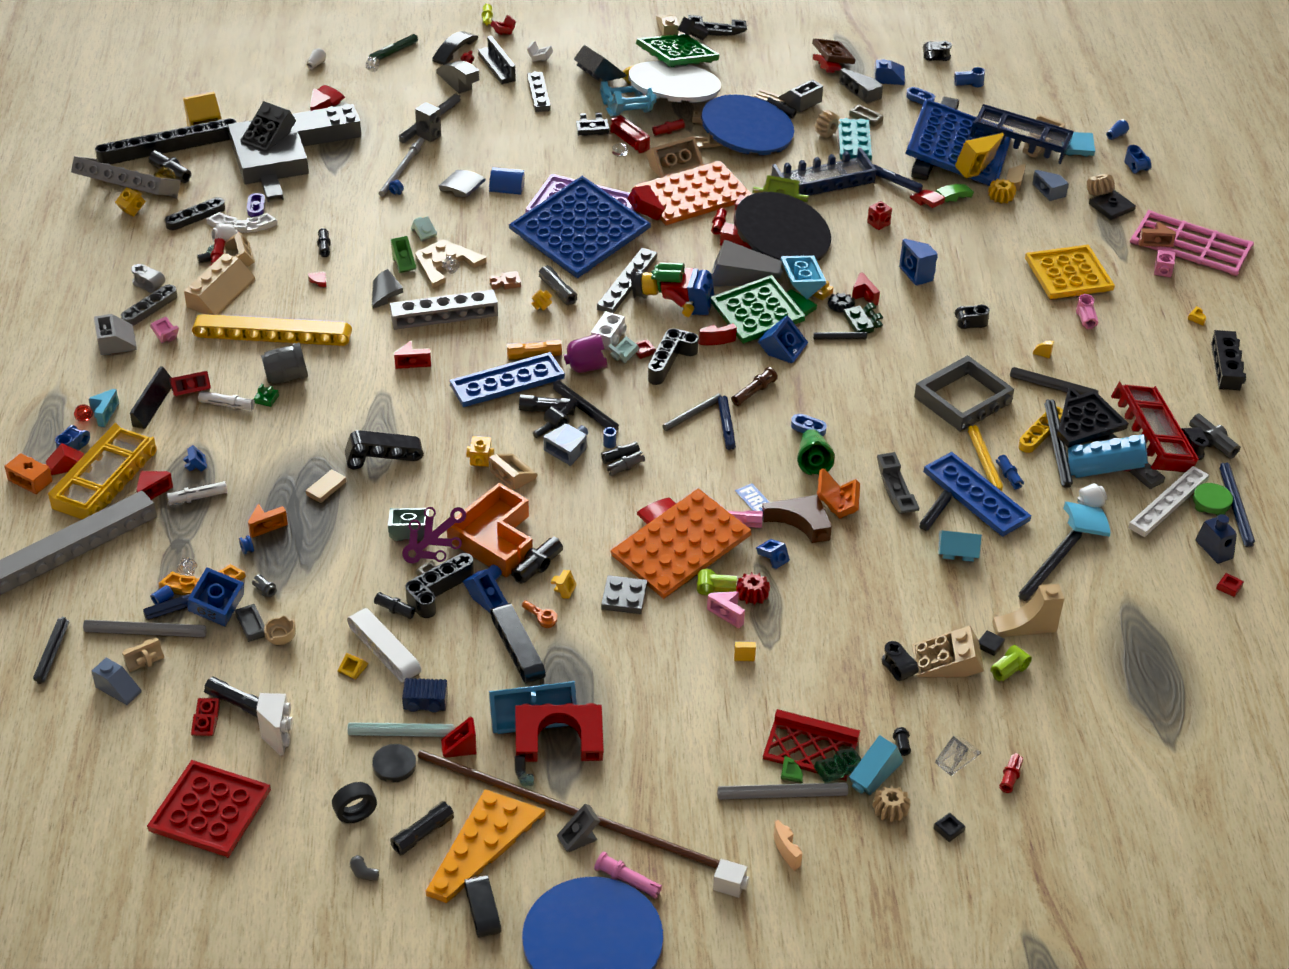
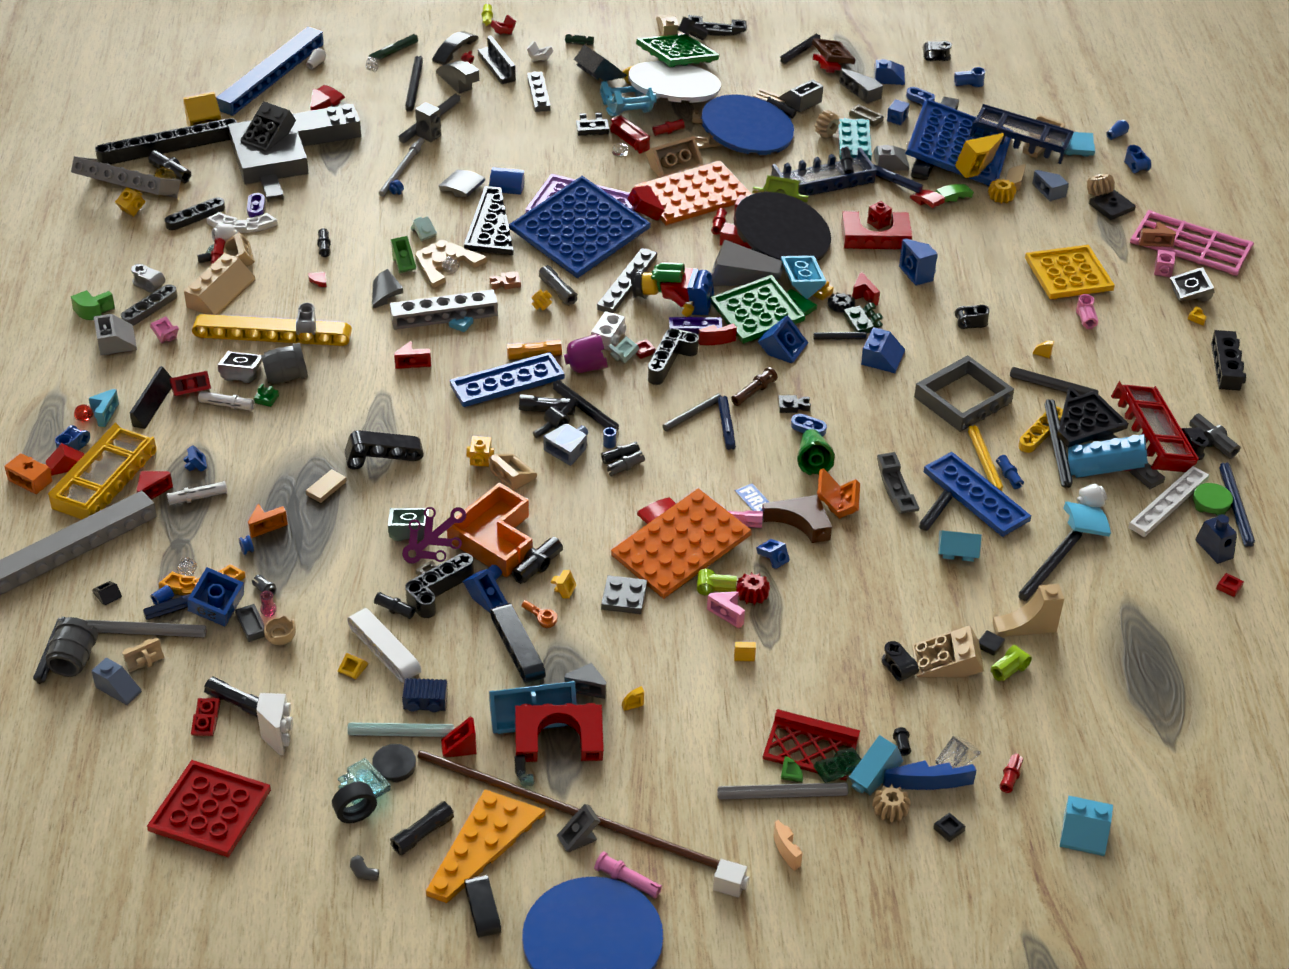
none -> dark grey piece [46,617,98,677]
none -> bright green brick [71,290,115,320]
none -> black slope [92,581,122,605]
none -> brick [216,27,324,116]
none -> flat silver slope [218,351,262,383]
none -> clear pink pin [260,591,277,617]
none -> light grey piece [296,303,316,335]
none -> clear light blue plate [338,758,391,805]
none -> black axle [405,56,423,111]
none -> medium azure tile [449,316,473,332]
none -> wing [464,186,514,255]
none -> dark green axle [565,34,594,45]
none -> dark grey slope [565,663,607,699]
none -> yellow tile [622,686,644,711]
none -> dark purple plate [669,317,722,334]
none -> plate [778,395,811,413]
none -> black axle [780,33,821,64]
none -> black axle [841,146,854,174]
none -> arch [841,211,912,249]
none -> blue slope [861,327,905,373]
none -> light grey slope [873,145,909,171]
none -> blue slope [883,760,977,790]
none -> blue brick [887,99,910,125]
none -> medium azure slope [1060,796,1113,856]
none -> flat silver slope [1170,267,1215,302]

